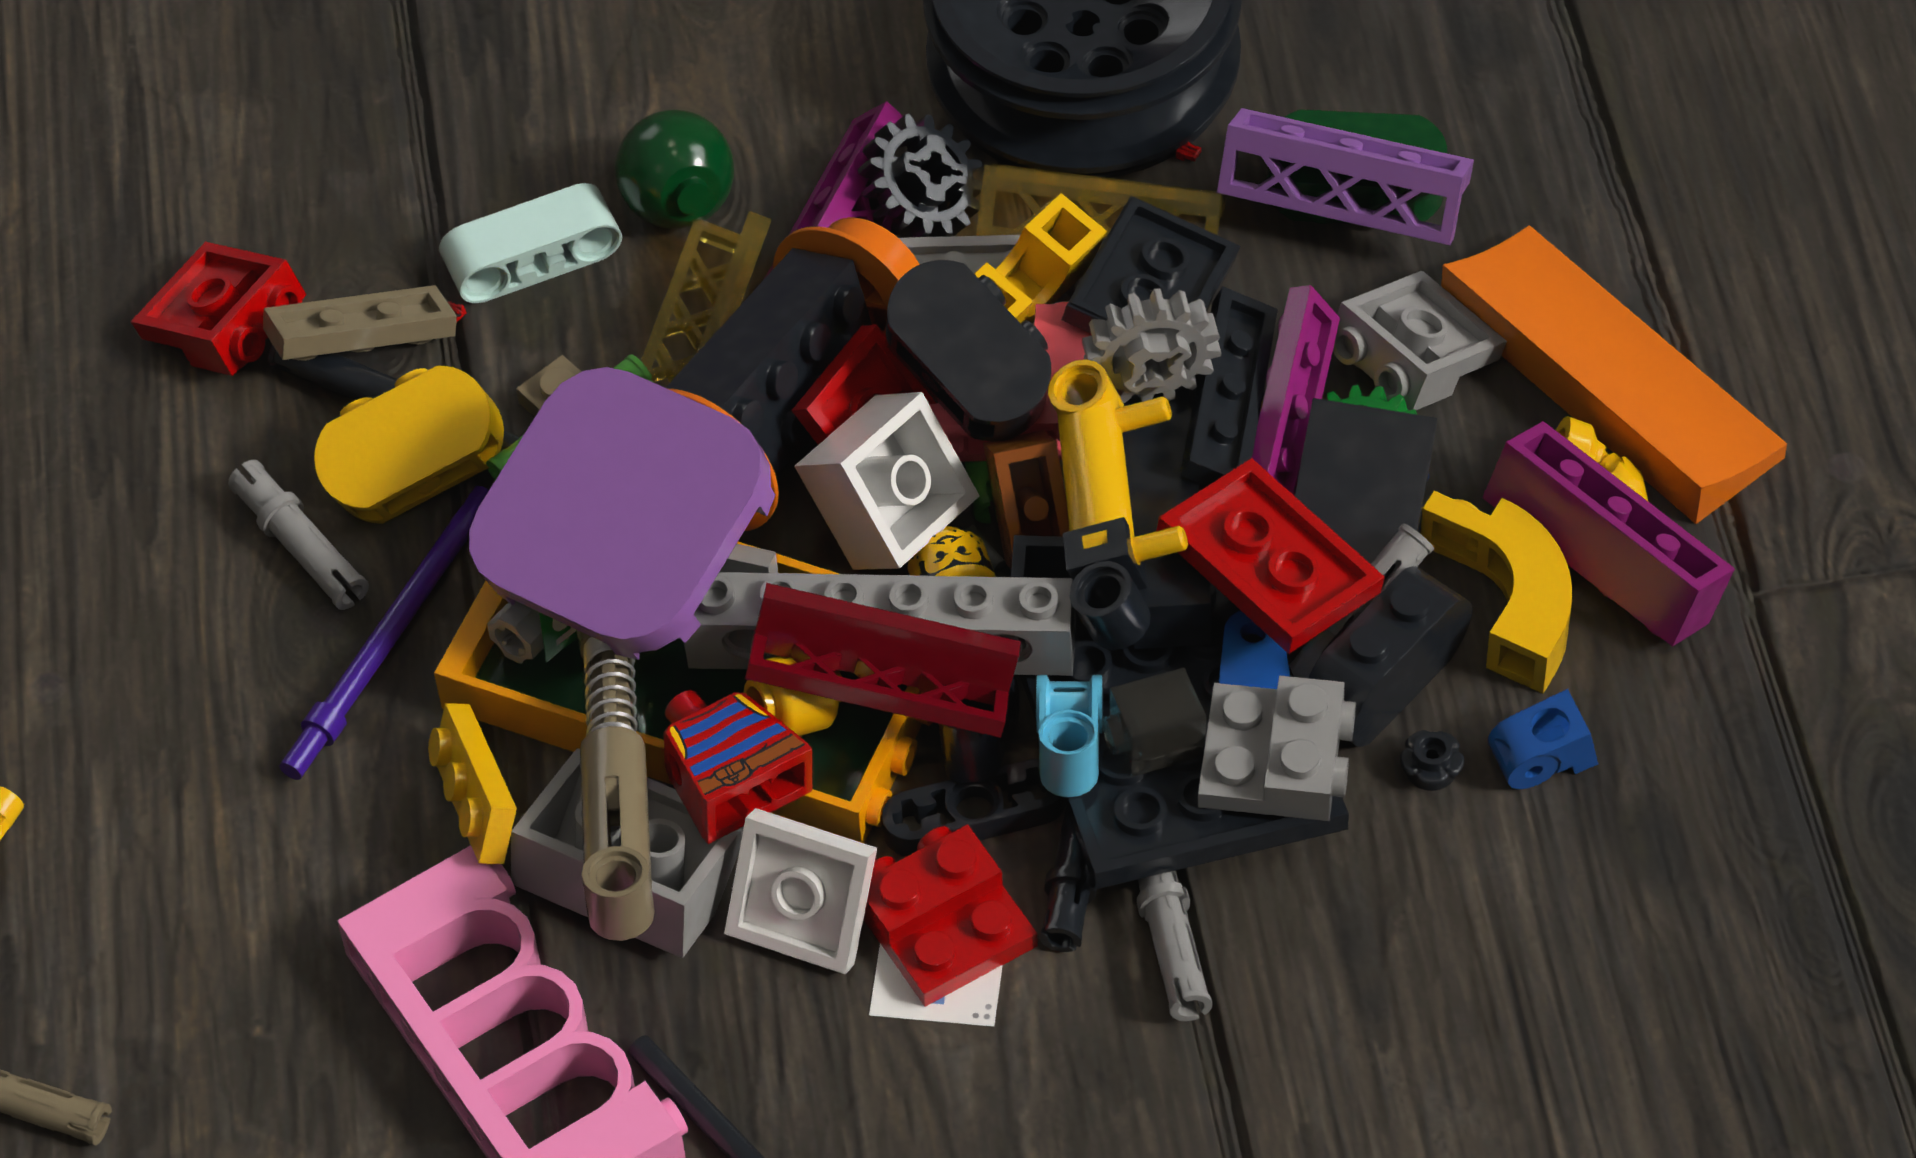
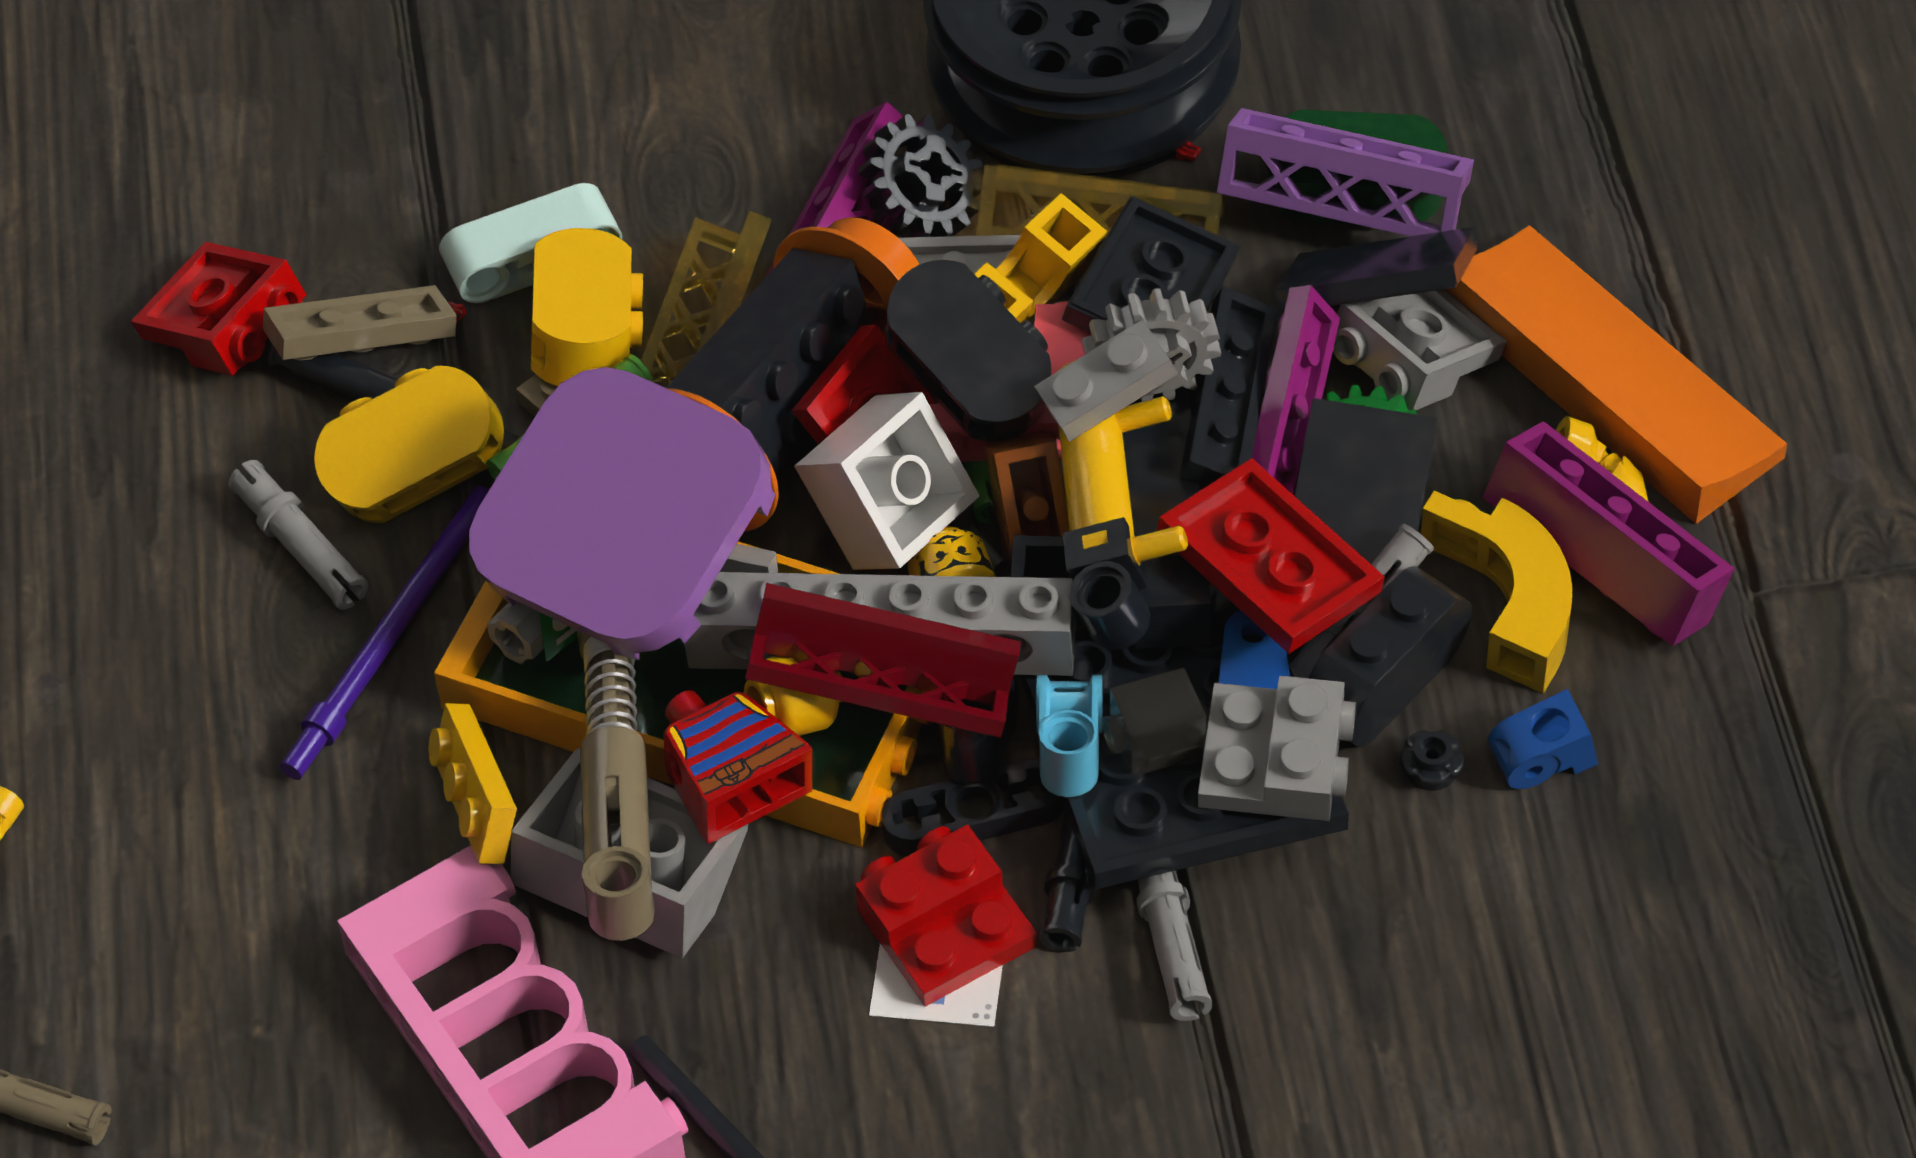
dark green brick [615,109,734,229] -> none
white tile [724,808,877,974] -> none
none -> yellow brick [531,228,643,386]
none -> light grey plate [1034,319,1178,442]
none -> black tile [1275,227,1478,313]

